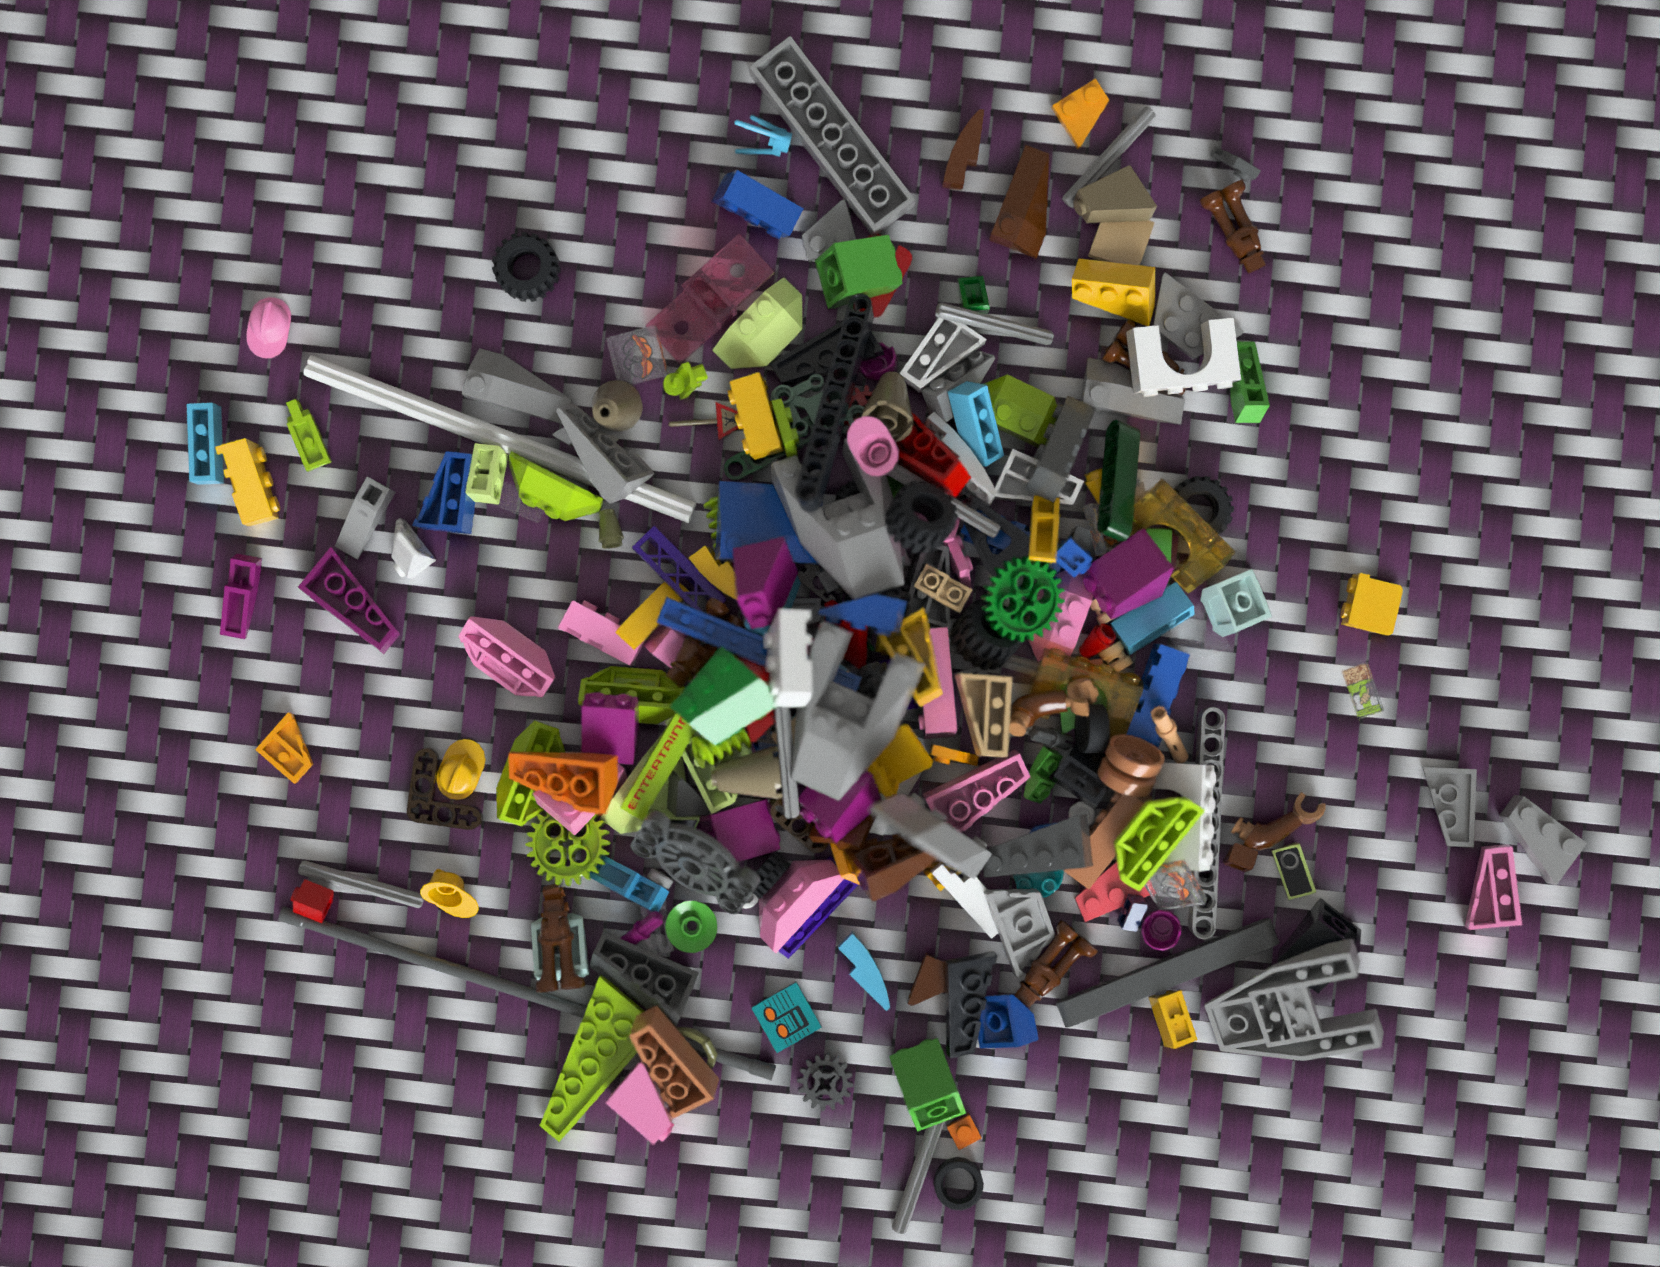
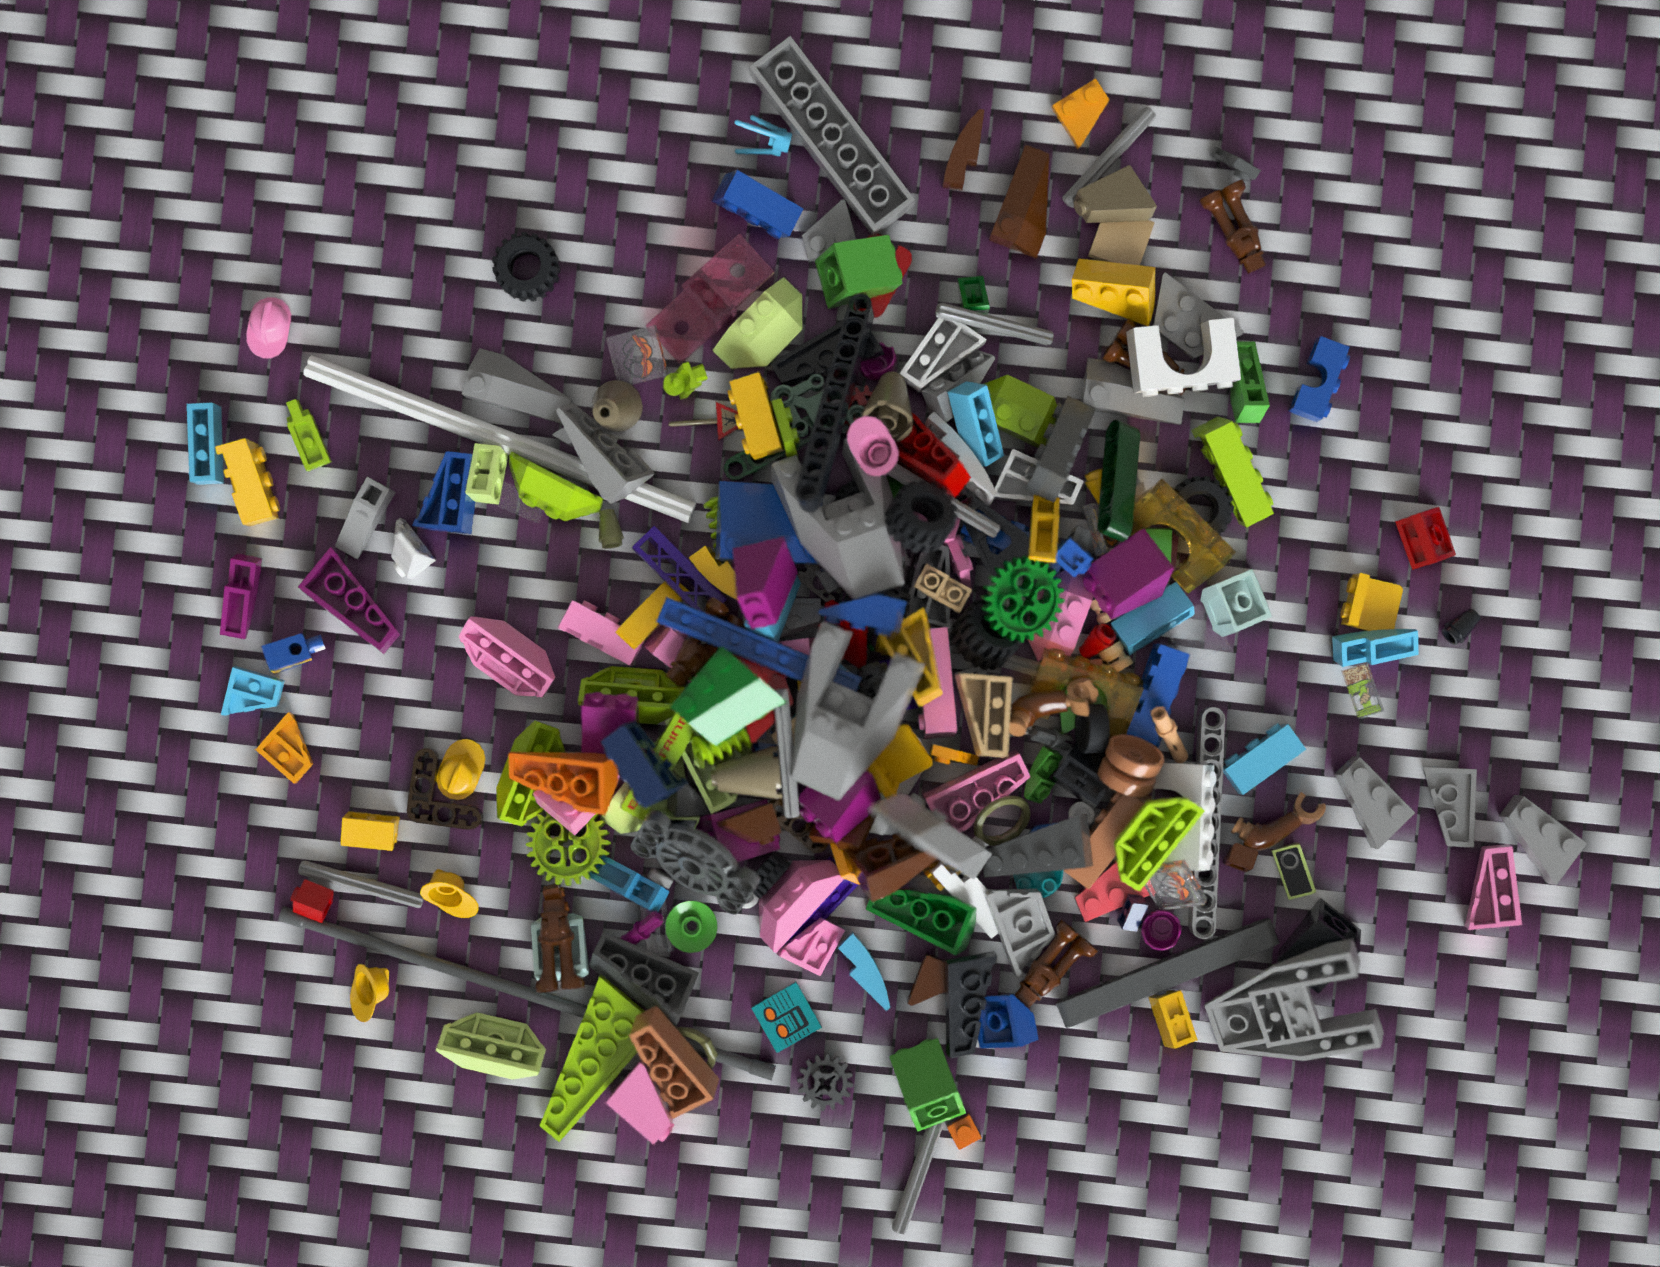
white wedge [763,609,812,707] -> none
black tyre [933,1157,984,1210] -> none
none -> medium azure wing [221,666,285,716]
none -> blue torso [261,633,326,674]
none -> yellow hinge [341,811,400,851]
none -> yellow piece [350,964,389,1022]
none -> yellowish green wedge [436,1012,546,1079]
none -> dark blue wedge [601,721,688,808]
none -> reddish brown slope [716,803,782,846]
none -> bright pink wing [777,917,845,976]
none -> green wedge [865,889,976,955]
none -> olive piece [974,796,1030,846]
none -> lime wedge [1191,417,1274,528]
none -> medium azure brick [1223,723,1306,795]
none -> blue arch [1288,336,1350,422]
none -> medium azure slope [1332,629,1419,667]
none -> light grey wedge [1334,756,1415,850]
none -> red bracket [1395,507,1456,570]
none -> black cone [1442,608,1481,645]

